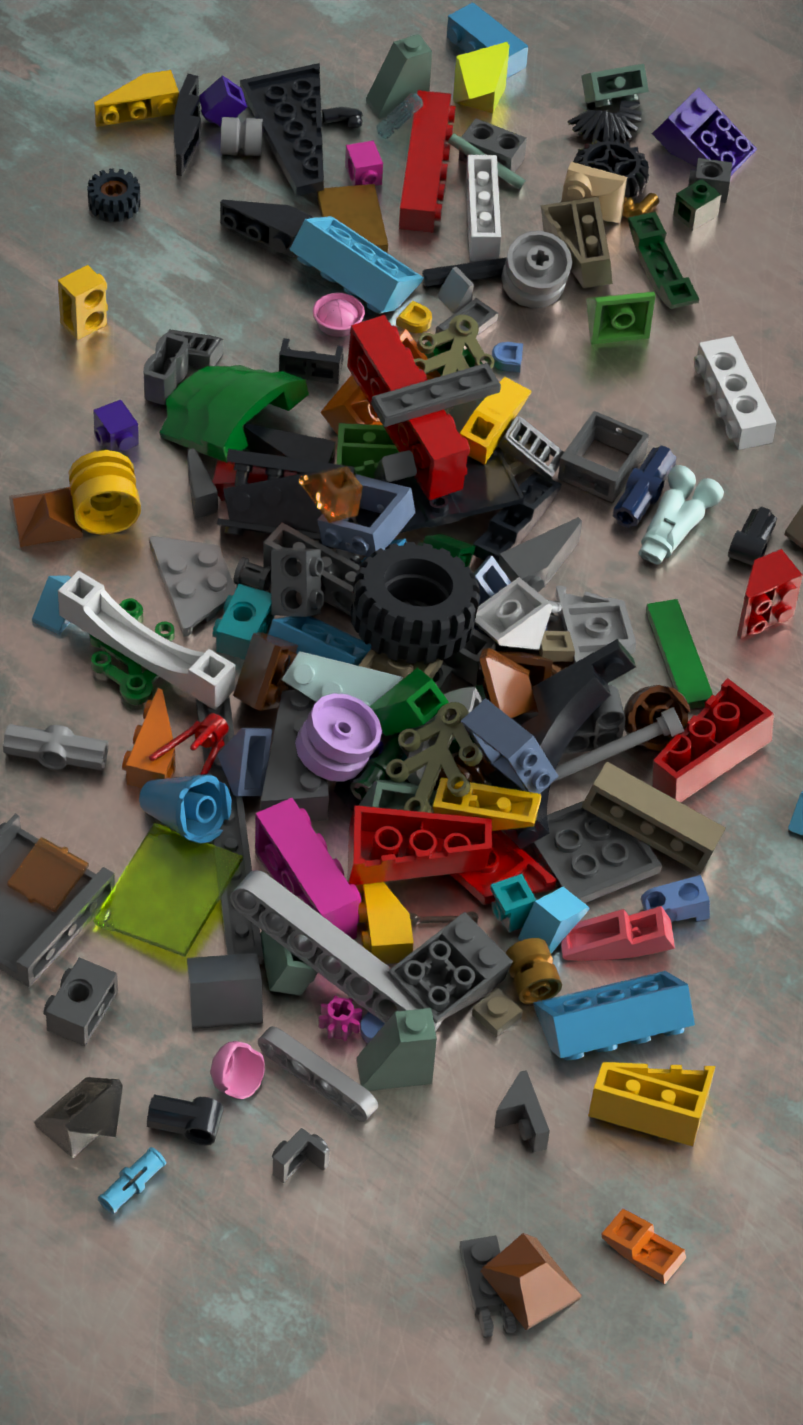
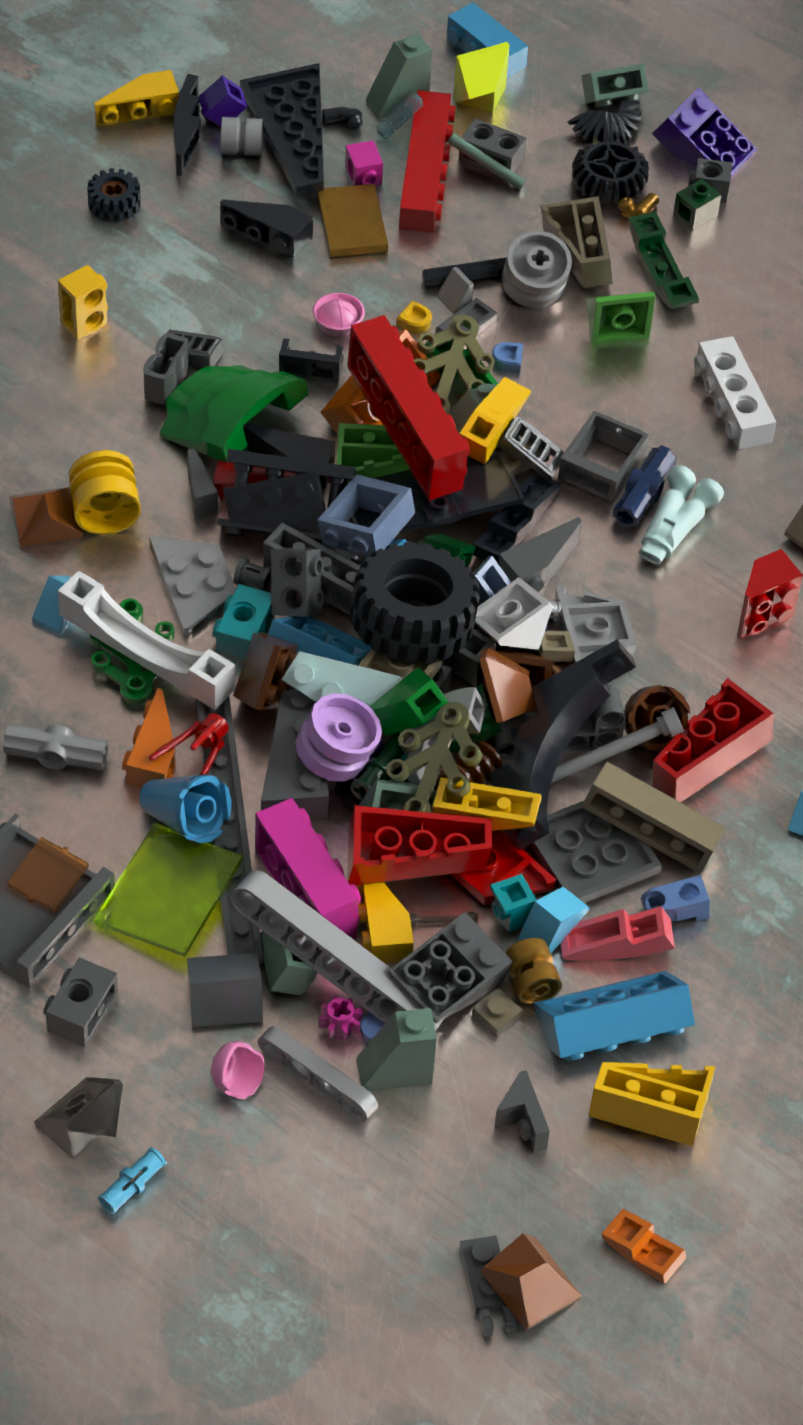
dark purple brick [93,399,139,452] -> none
black piece [147,1094,224,1145] -> none
sand blue slope [217,728,272,796] -> none
dark grey bracket [272,1128,330,1183] -> none
medium azure slope [290,216,424,314] -> none
clear orange slope [299,466,363,523] -> none
dark grey tile [371,363,501,427] -> none
dark grey slope [373,450,417,482] -> none
sand blue window [461,698,559,794] -> none
white brick [466,155,501,262] -> none
tan slope [561,162,627,223] -> none
green tile [646,599,713,709] -> none
black piece [728,506,777,566] -> none

